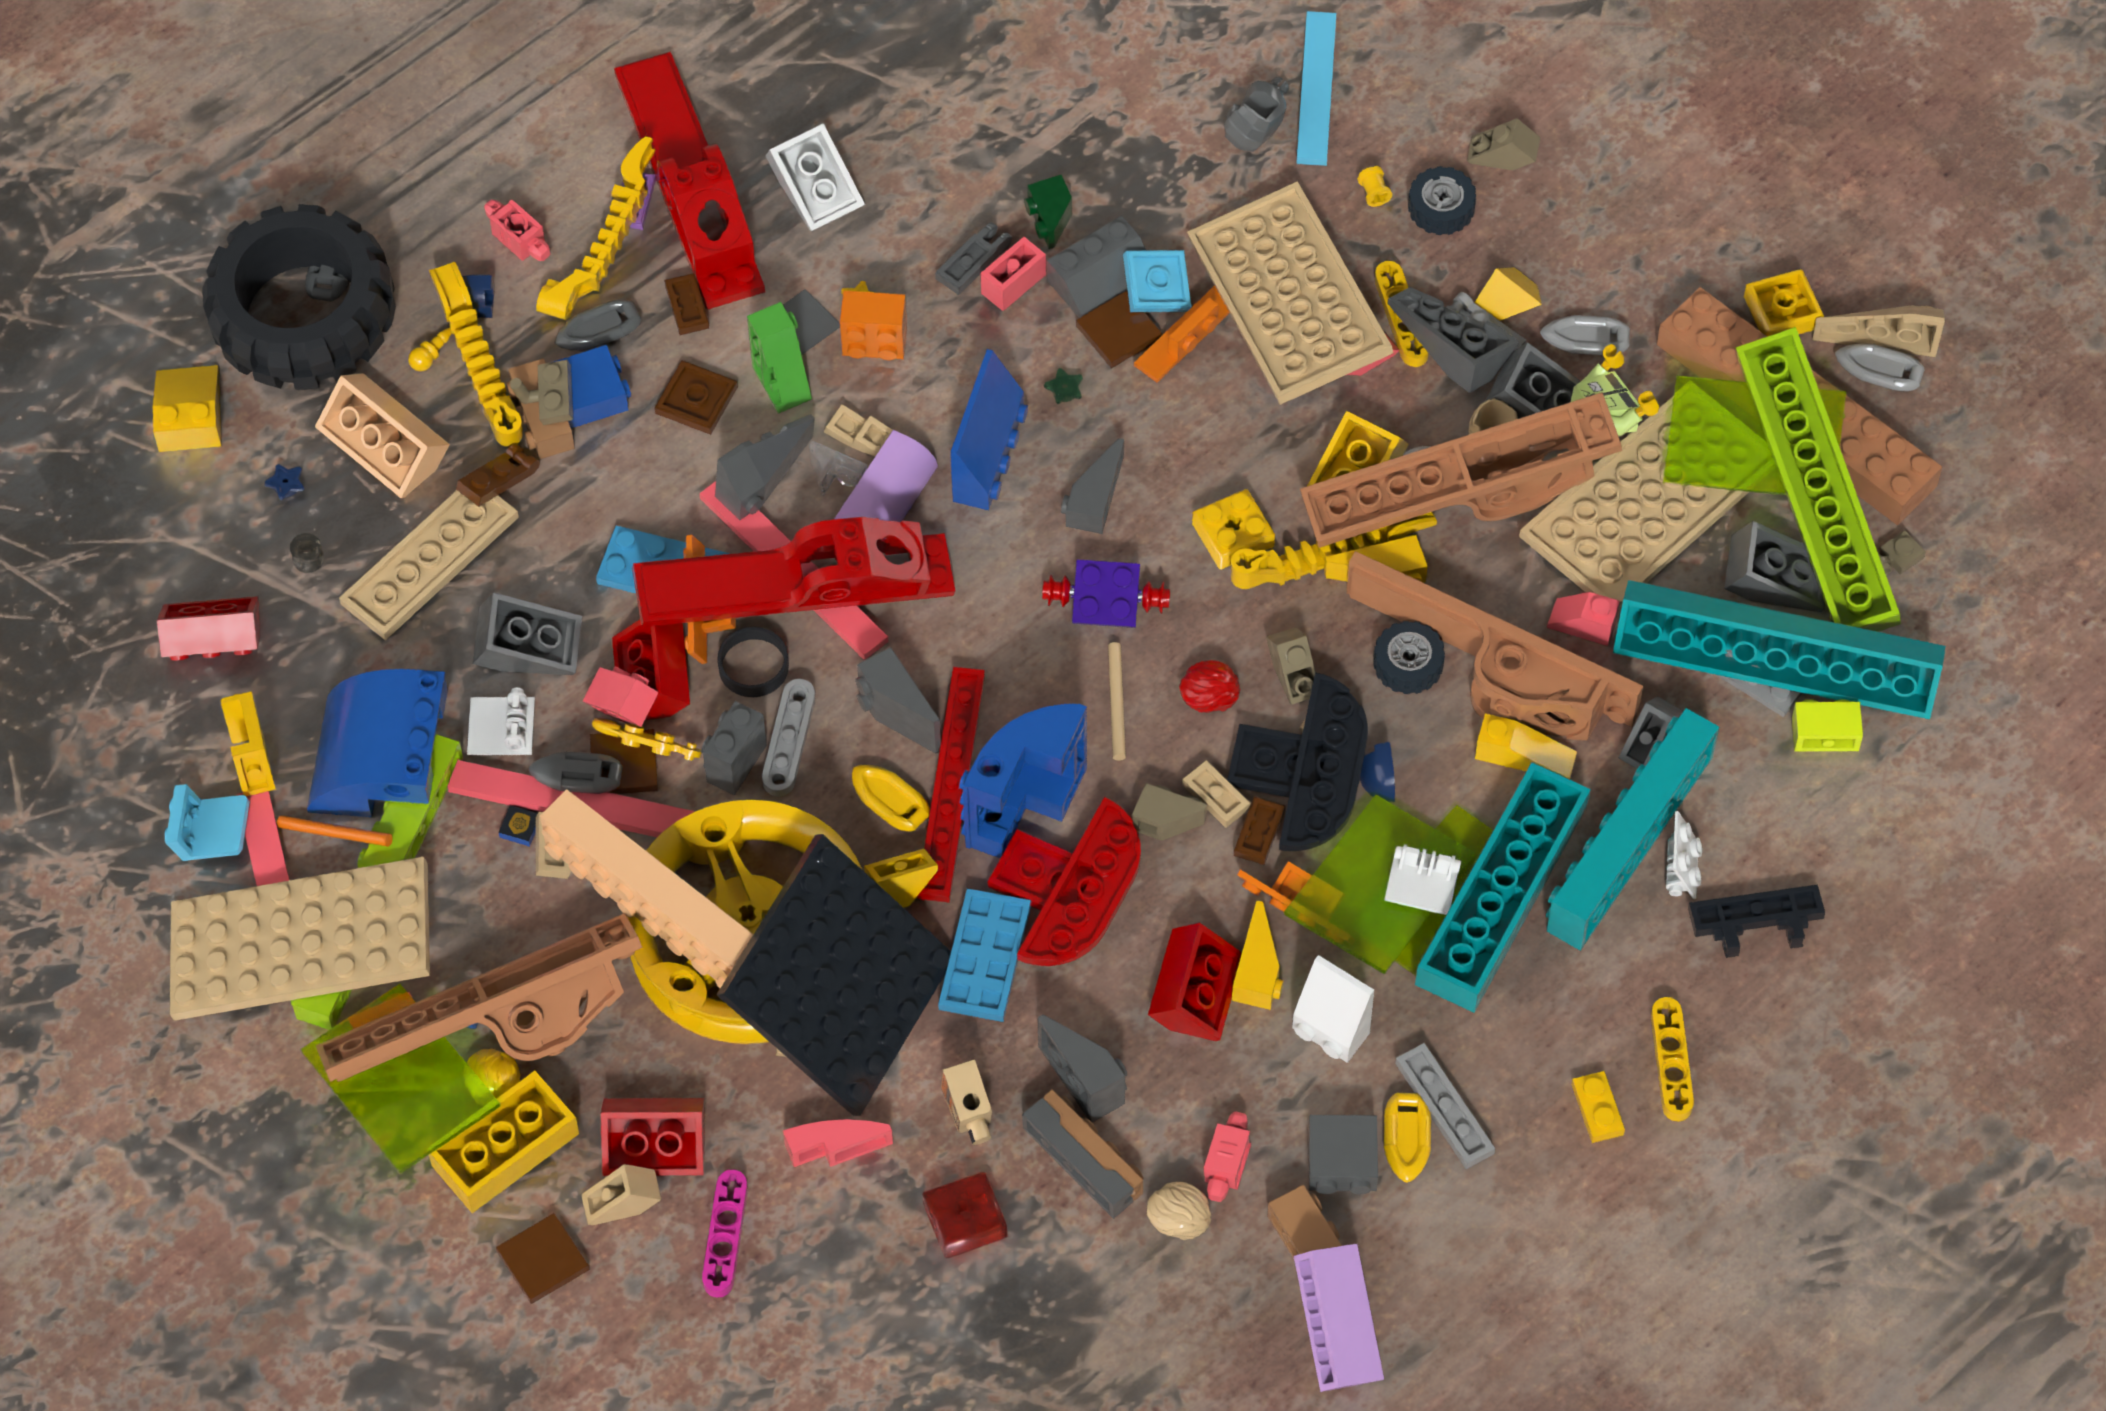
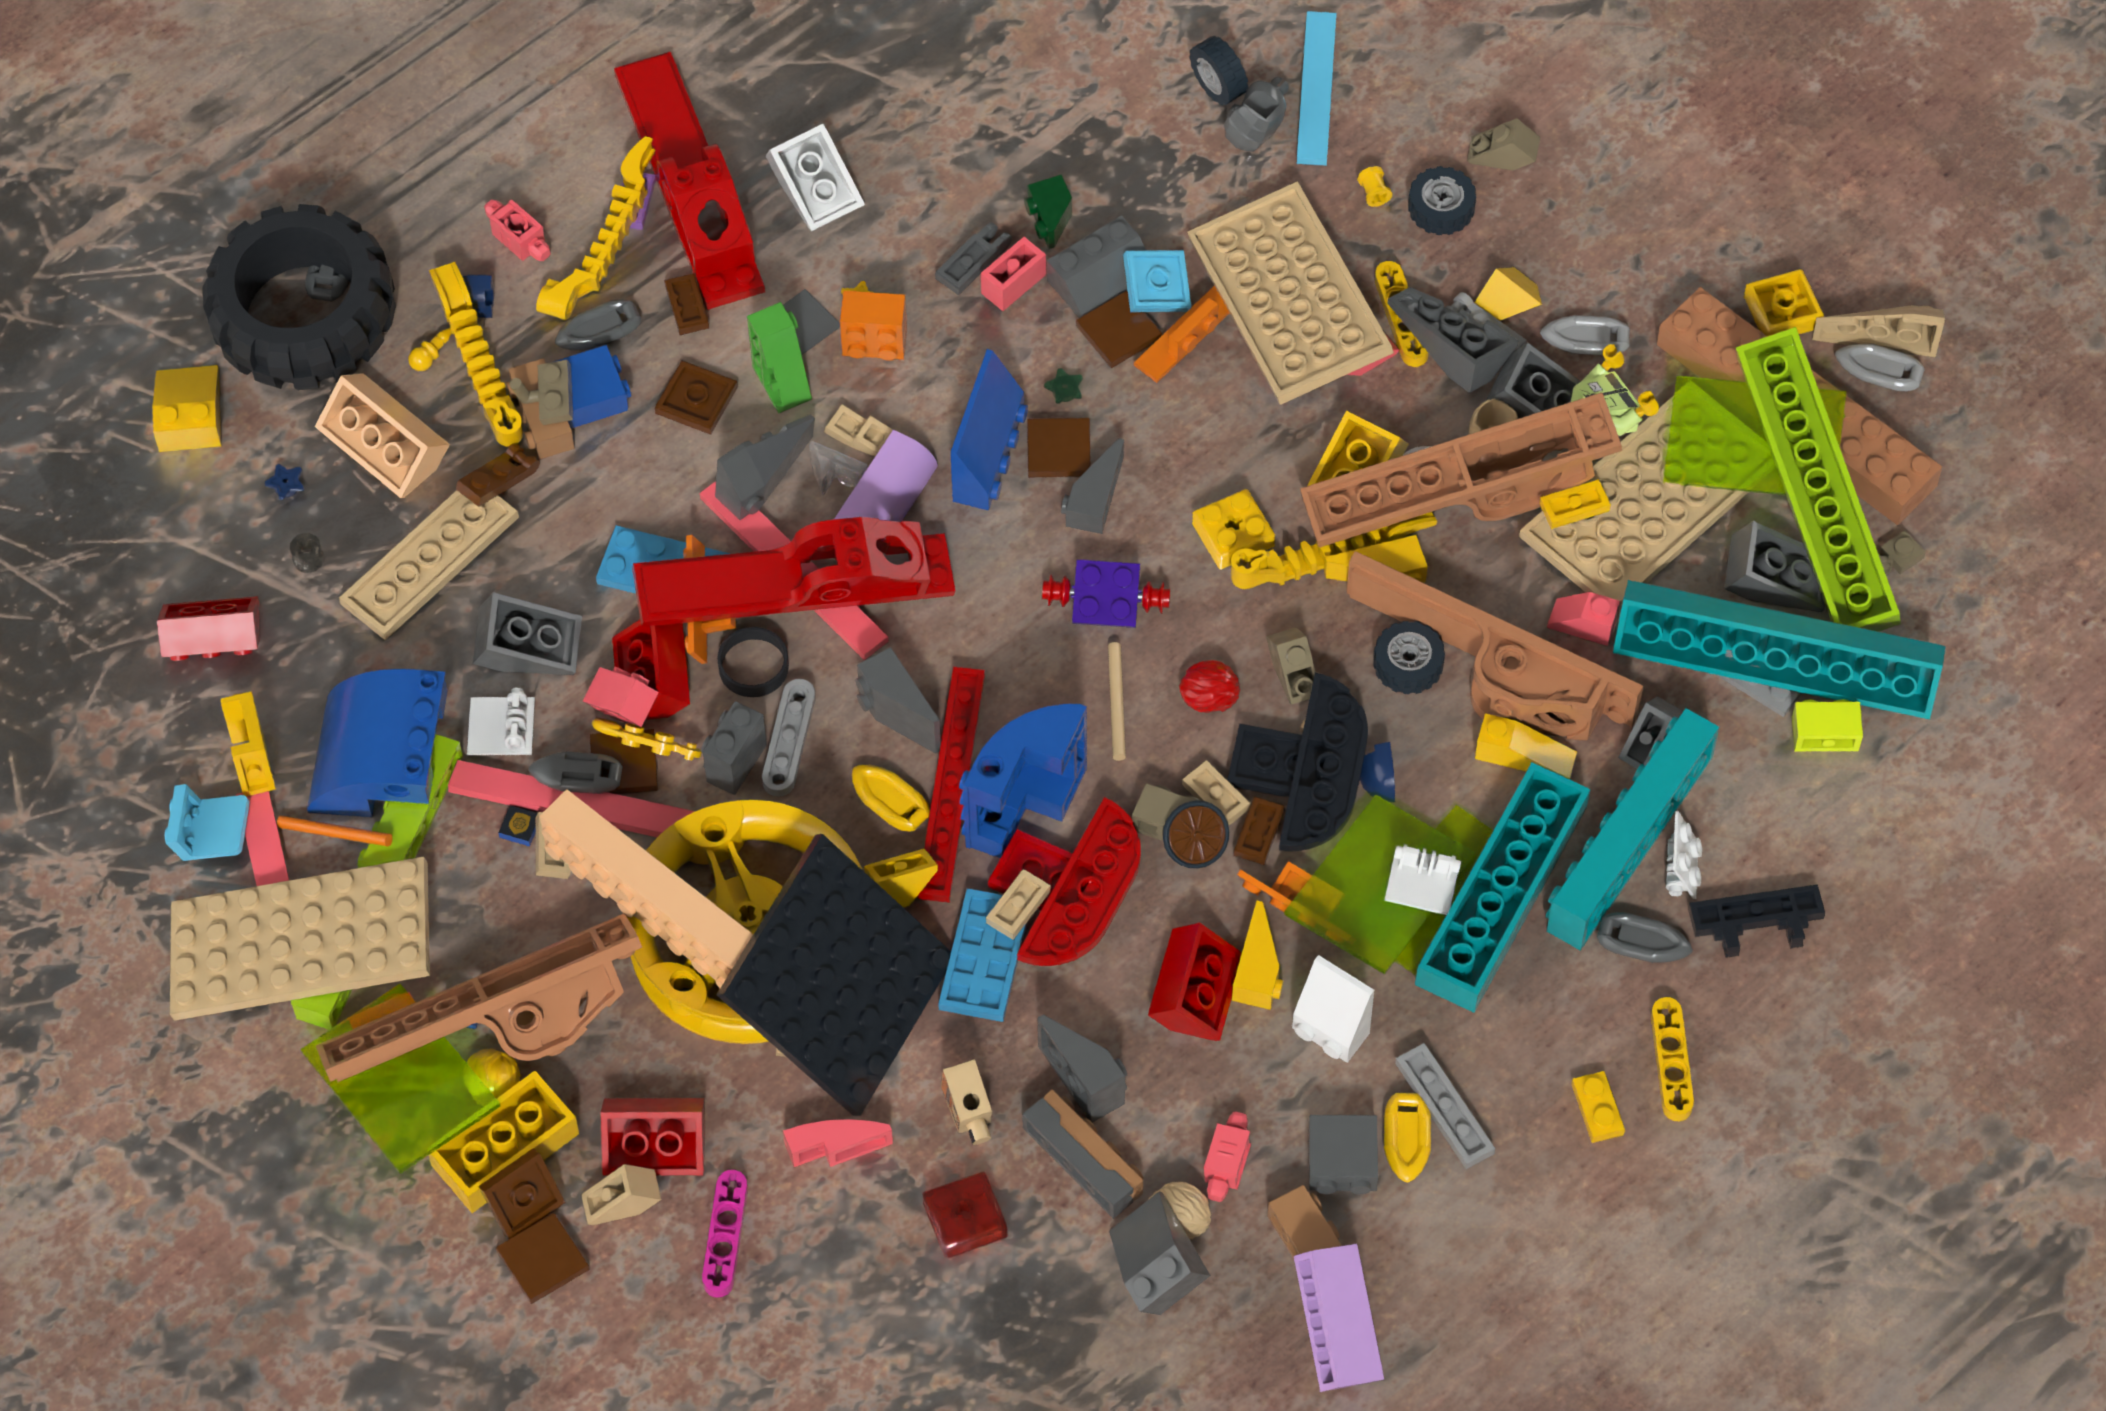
none -> reddish brown plate [478,1148,566,1239]
none -> tan plate [986,869,1051,940]
none -> reddish brown tile [1027,418,1091,478]
none -> dark grey slope [1109,1192,1211,1315]
none -> reddish brown wheel [1163,800,1230,869]
none -> black wheel [1189,35,1248,105]
none -> yellow plate [1539,479,1611,529]
none -> dark grey piece [1597,912,1693,963]

